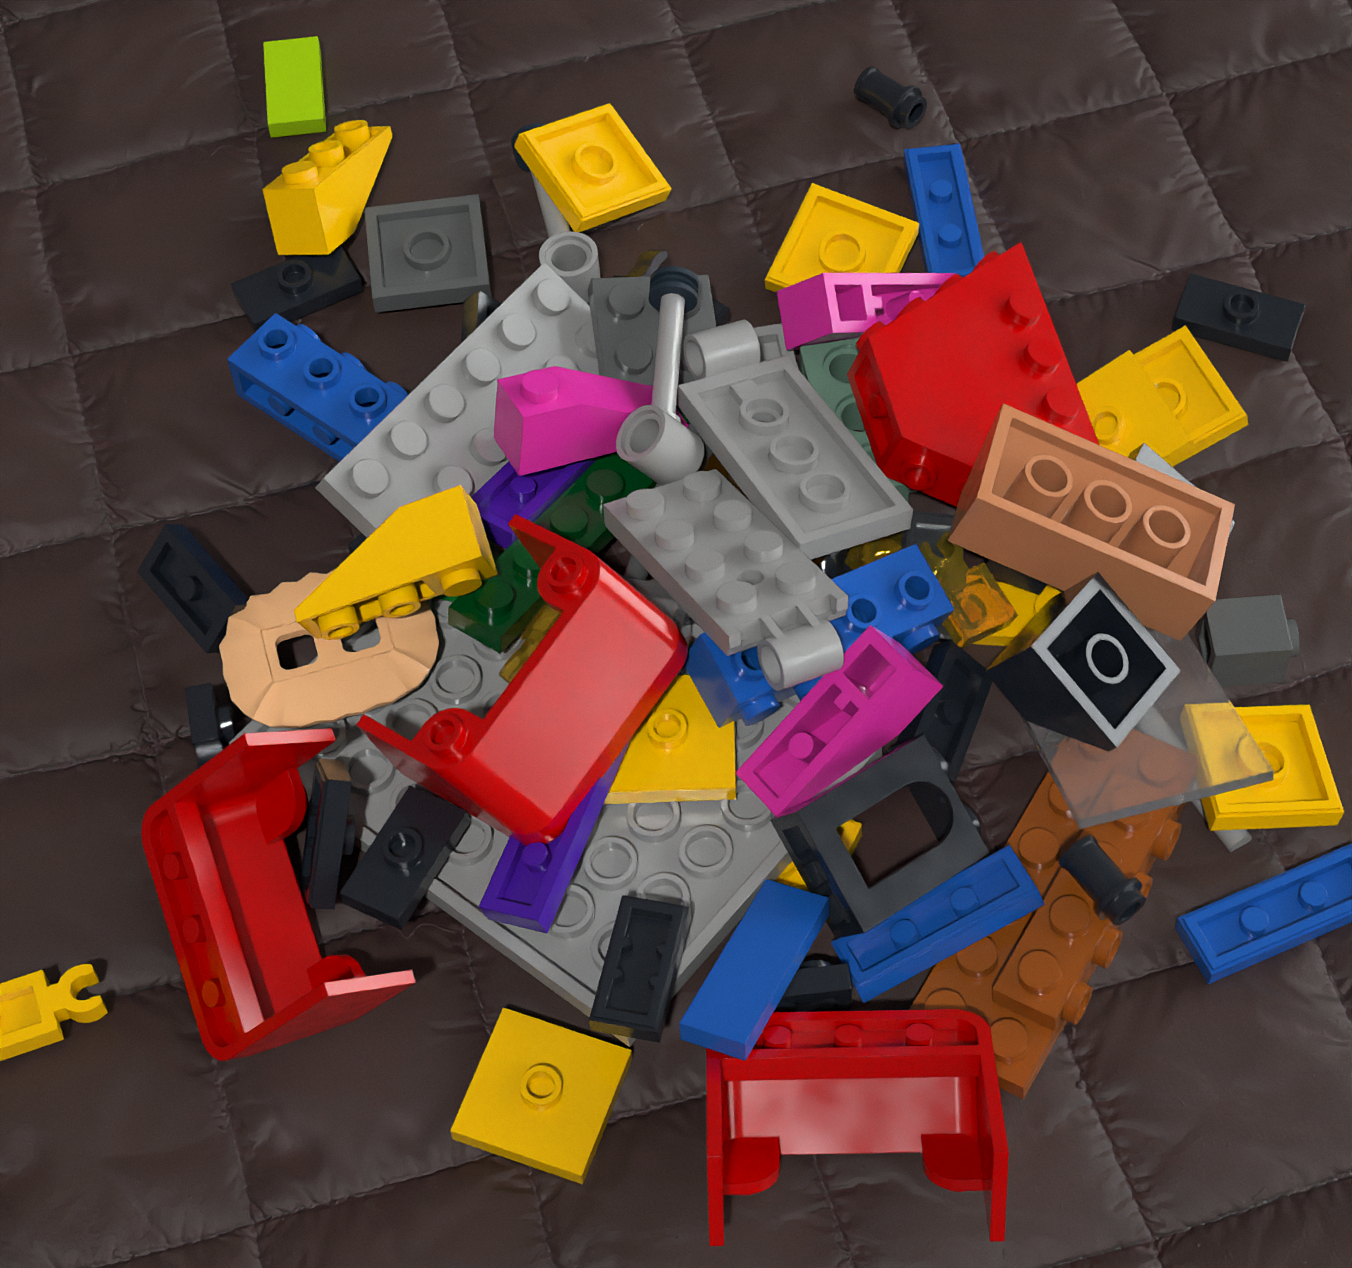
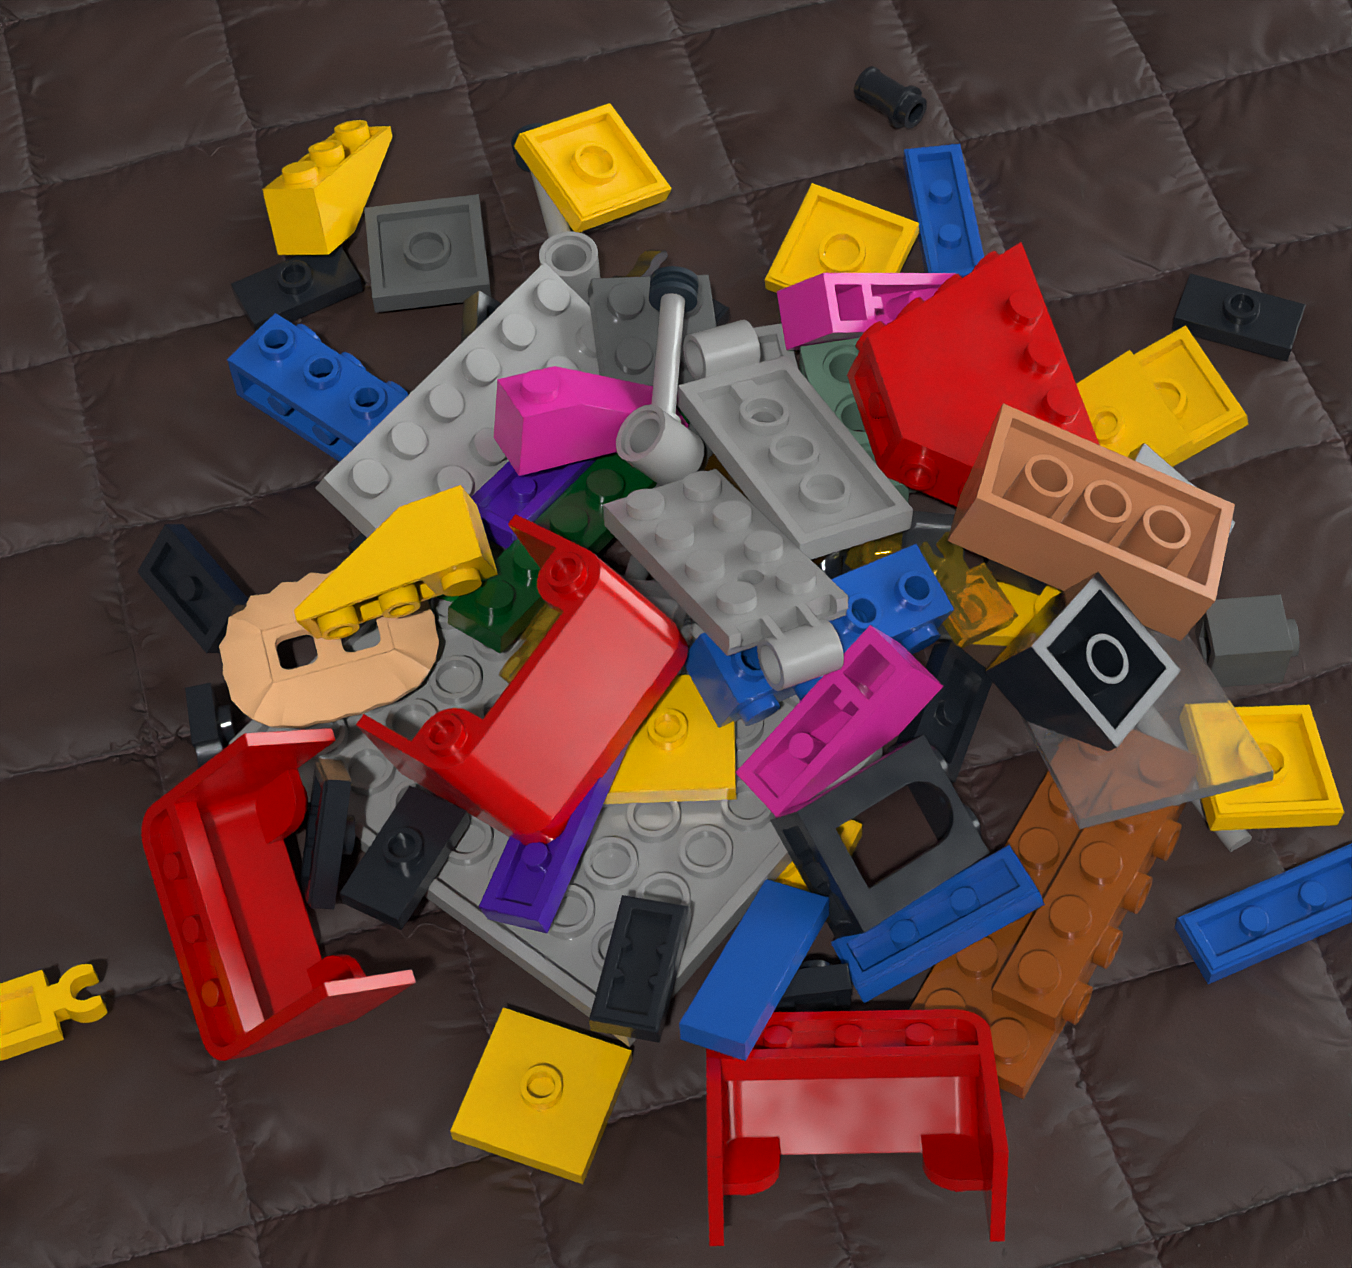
lime tile [263,36,326,138] -> none
black pin [1059,835,1146,926] -> none

